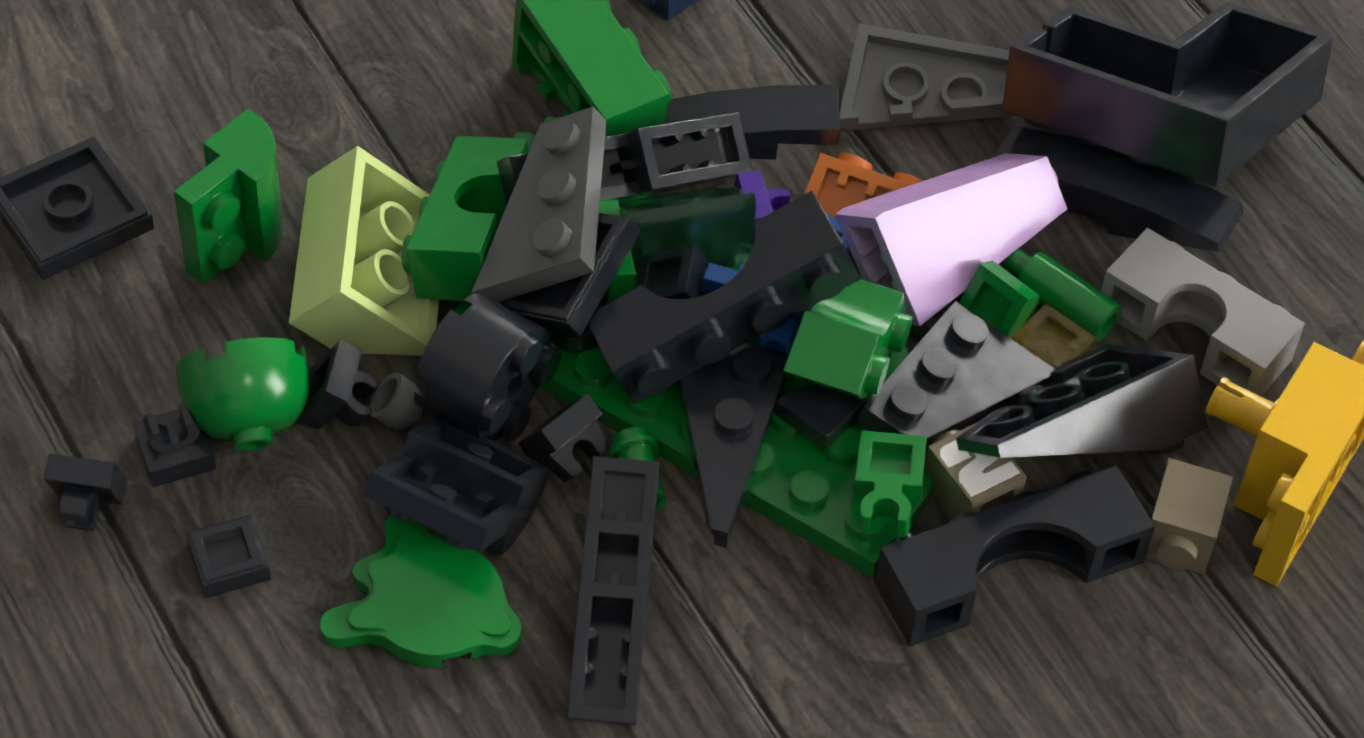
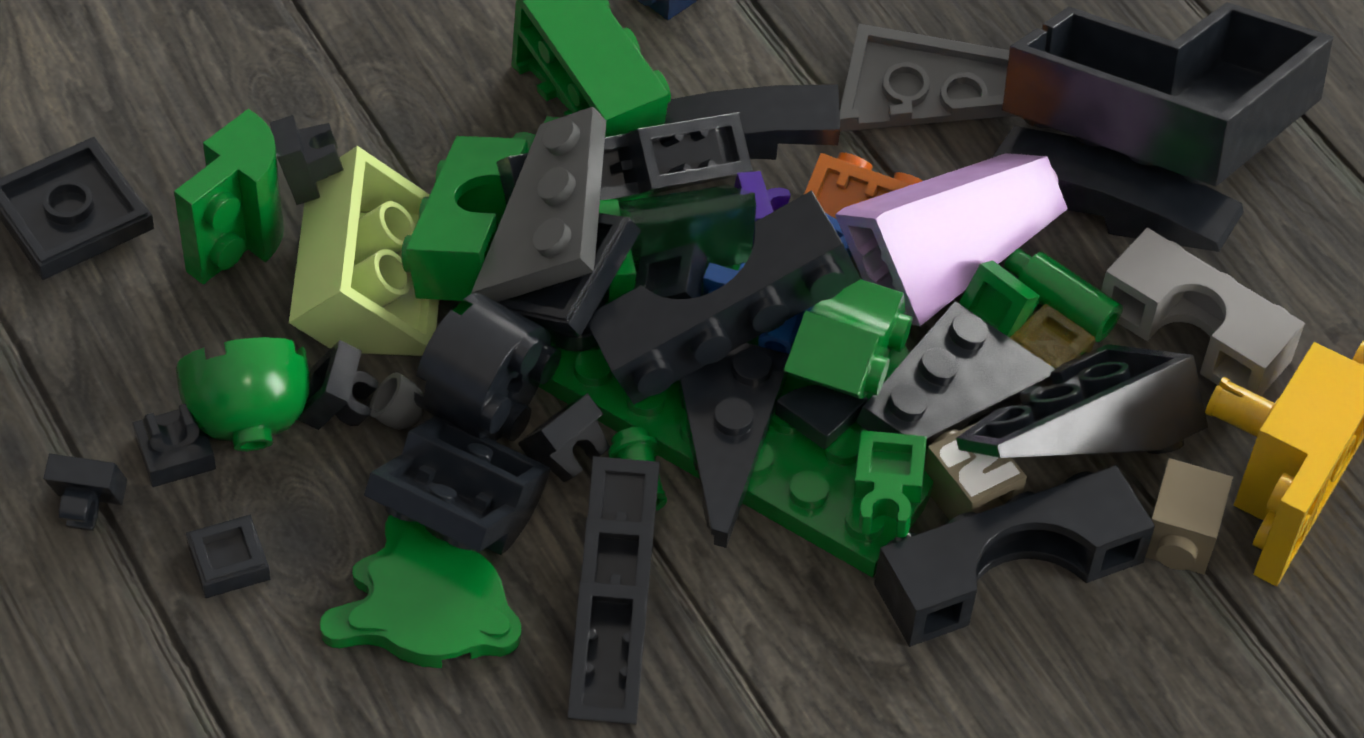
none -> black tile [270,115,343,205]

